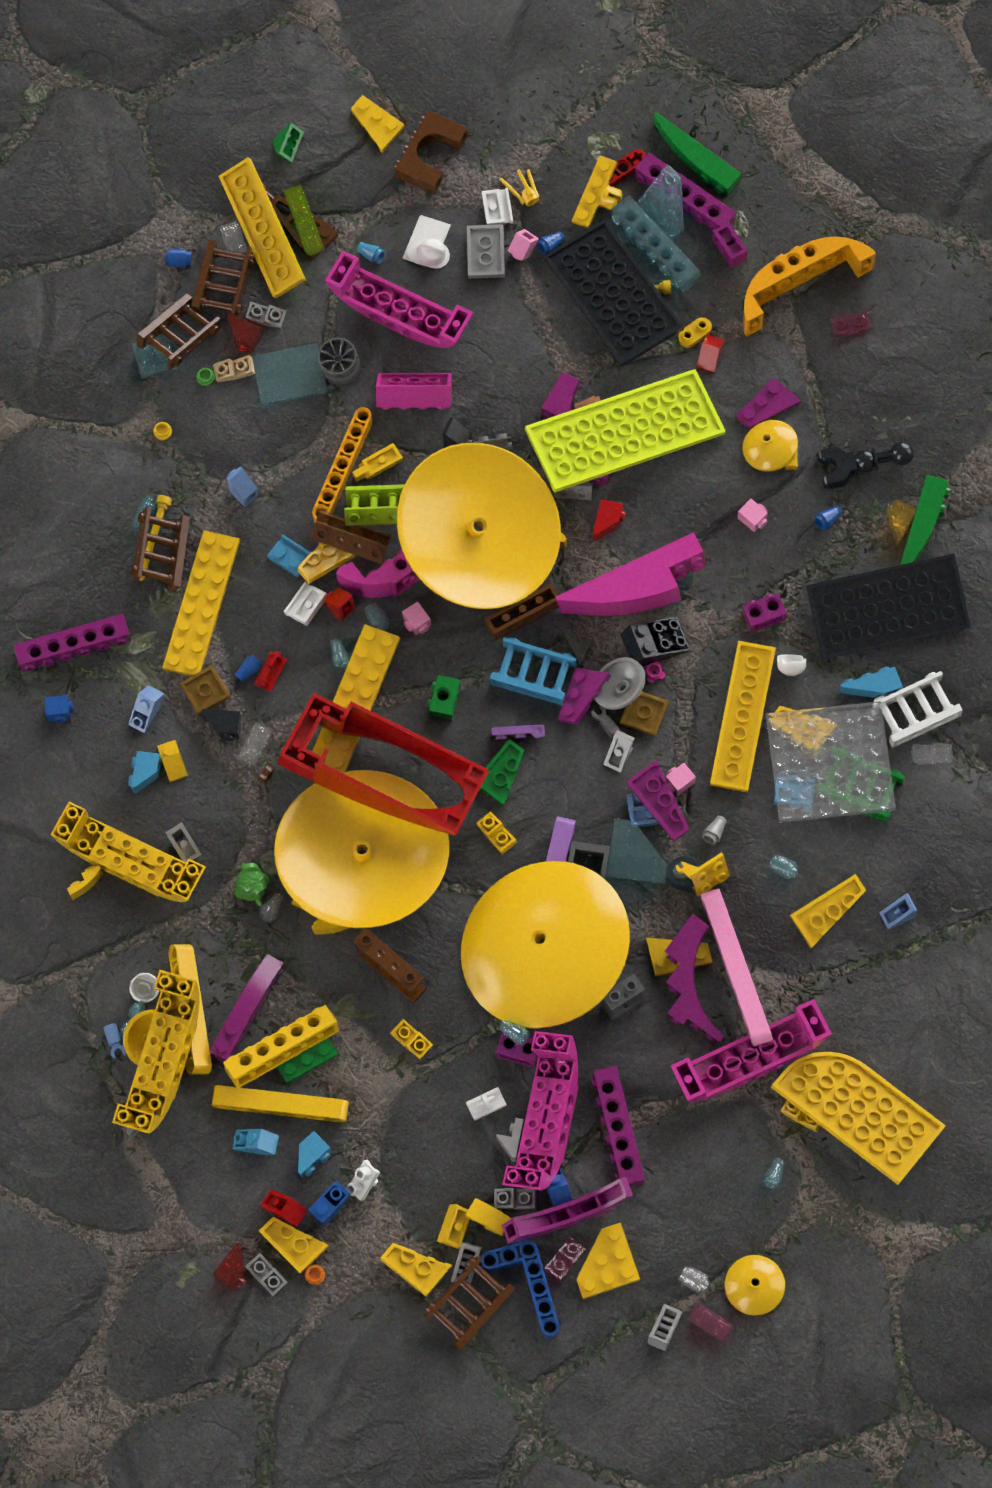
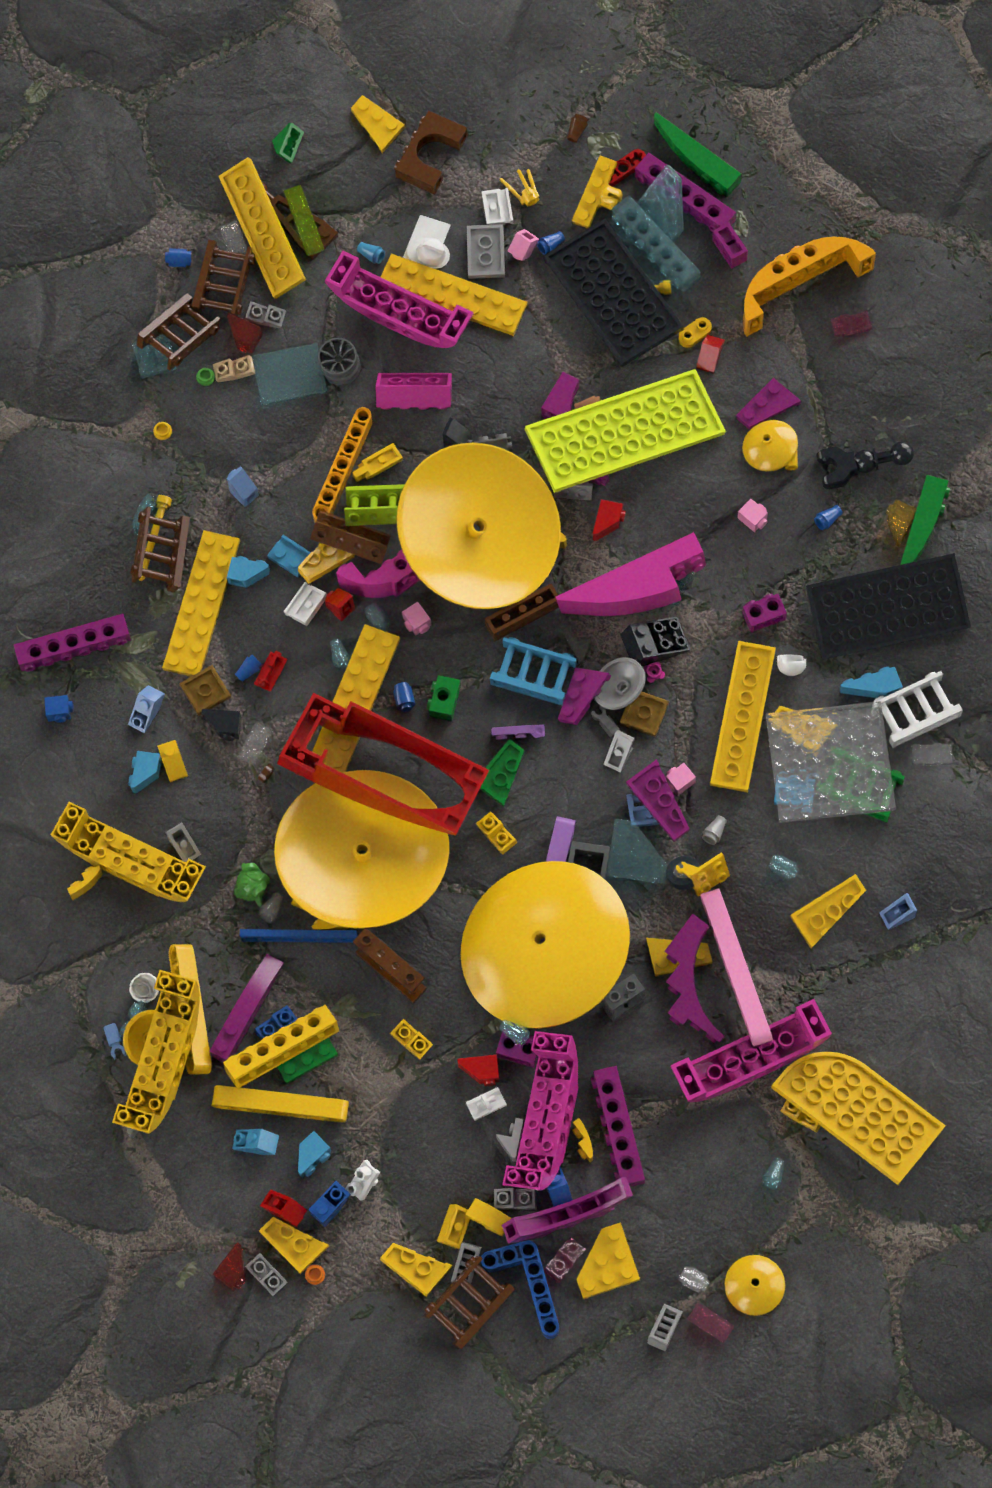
none -> dark azure slope [227,556,270,588]
none -> blue tile [240,929,358,943]
none -> blue slope [254,1006,297,1040]
none -> yellow plate [381,254,527,336]
none -> blue brick [393,682,415,712]
none -> red slope [457,1055,499,1086]
none -> reddish brown cone [567,114,588,143]
none -> yellow slope [572,1118,593,1162]

